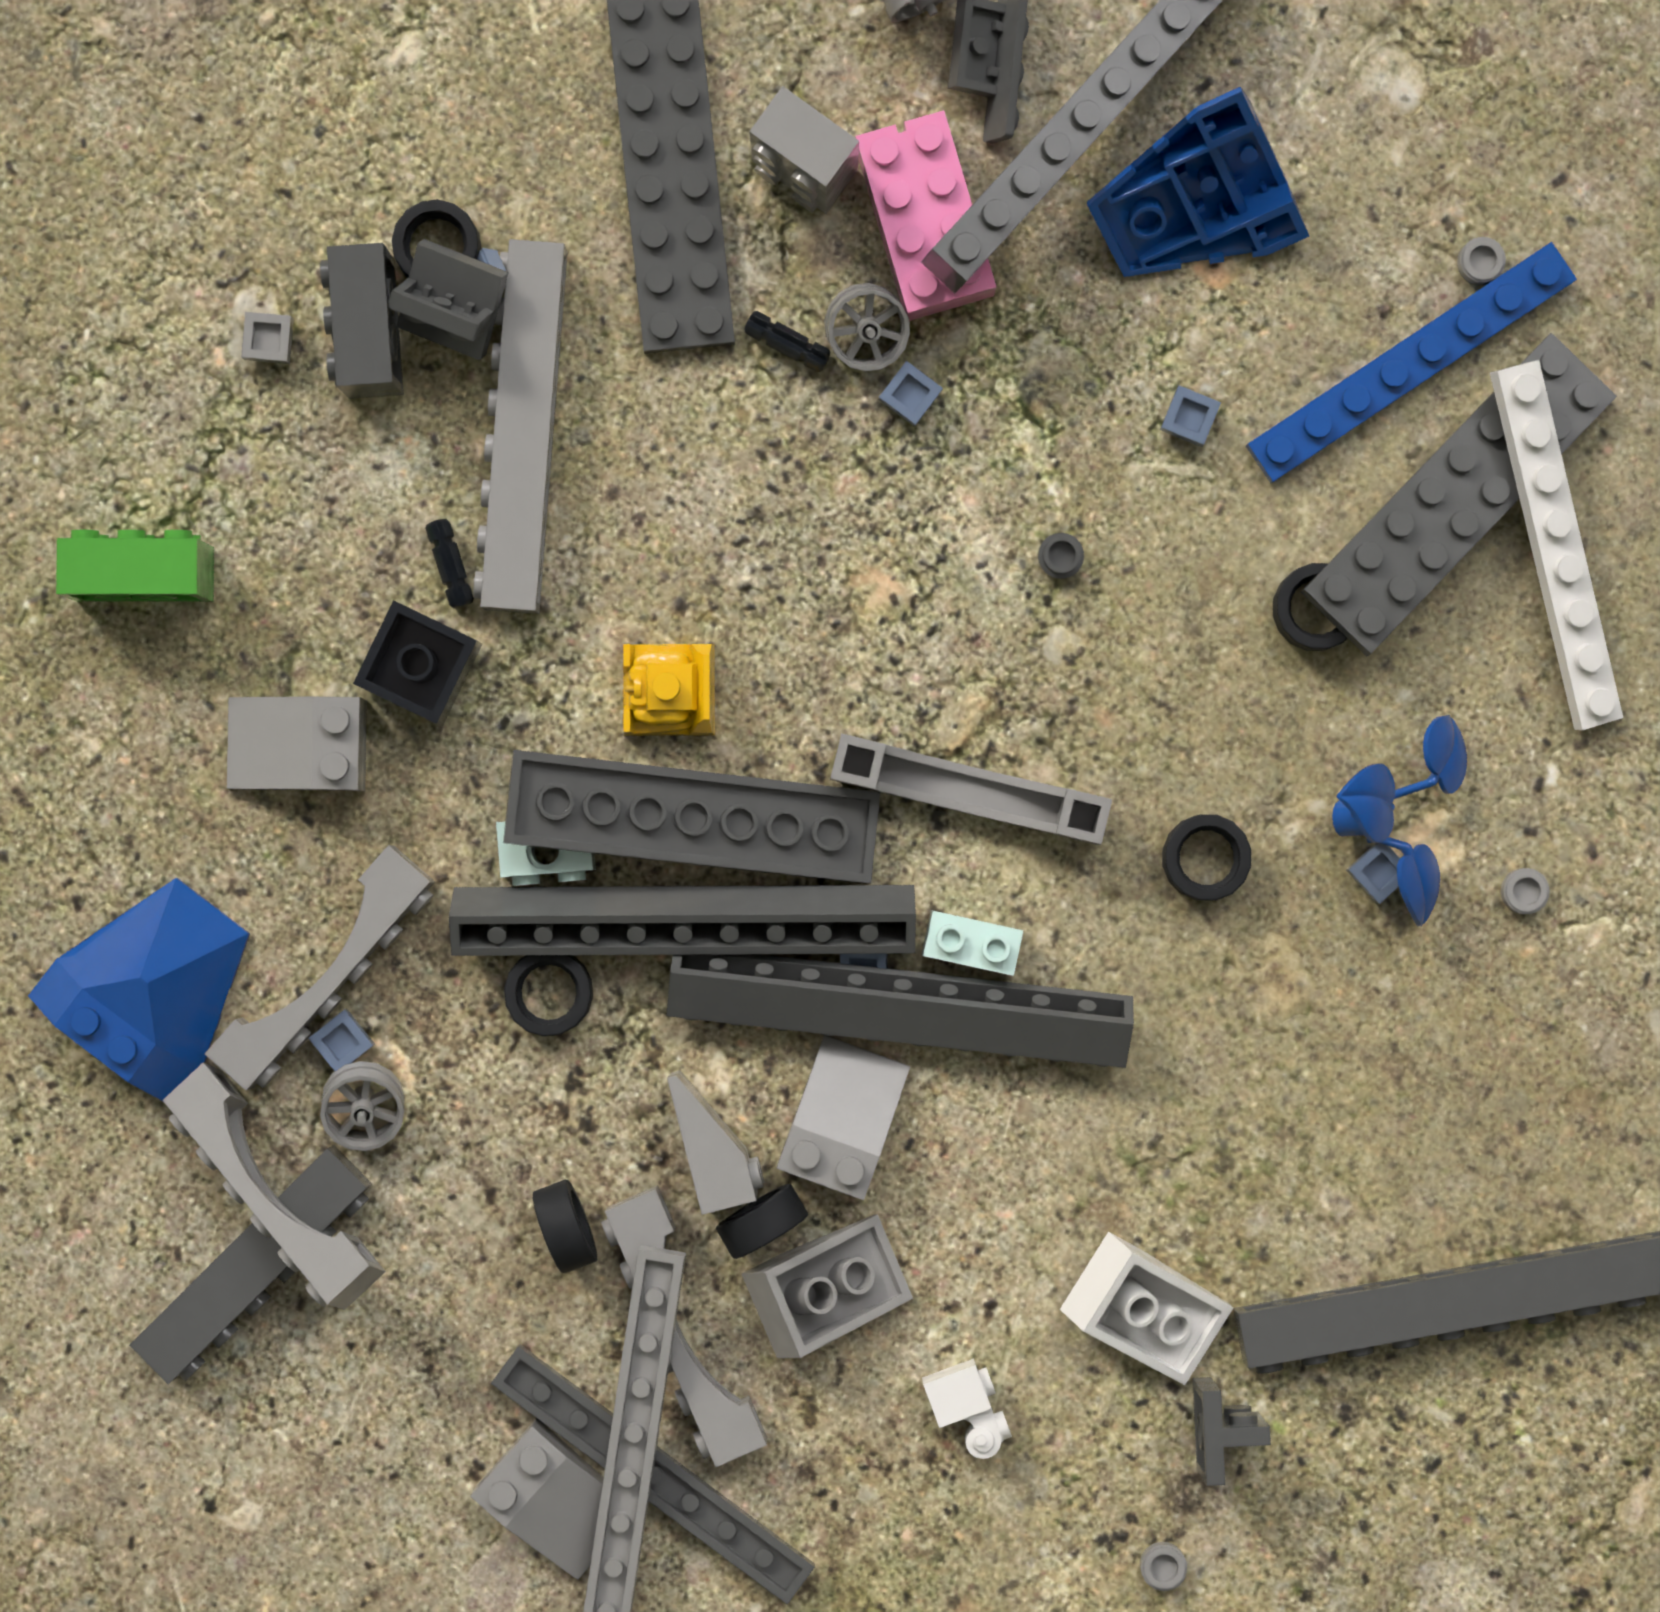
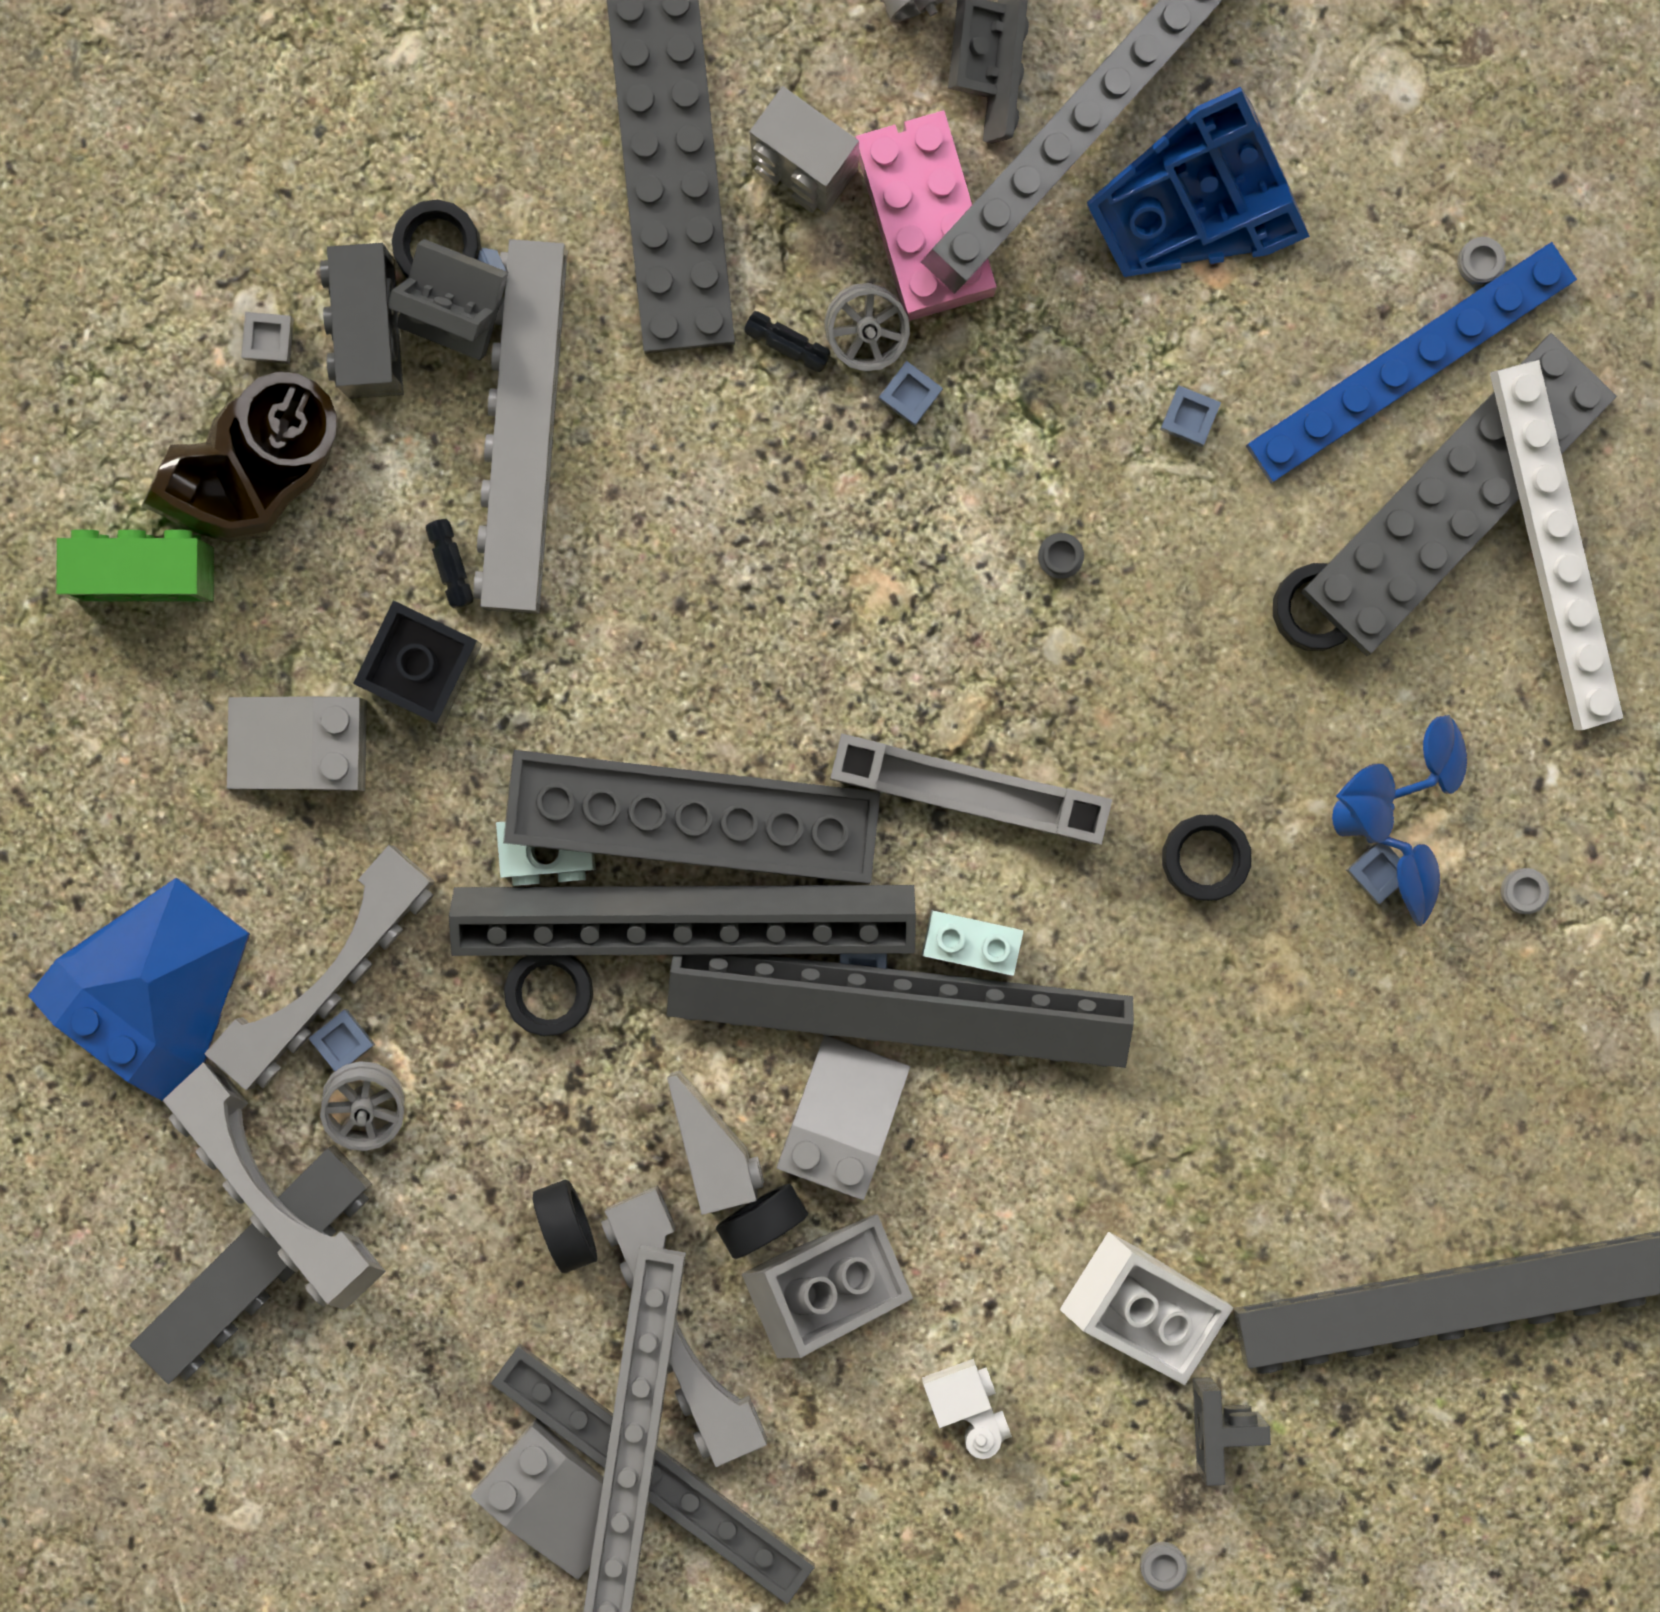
yellow brick [623,644,715,736] -> none
none -> dark brown piece [142,372,337,543]

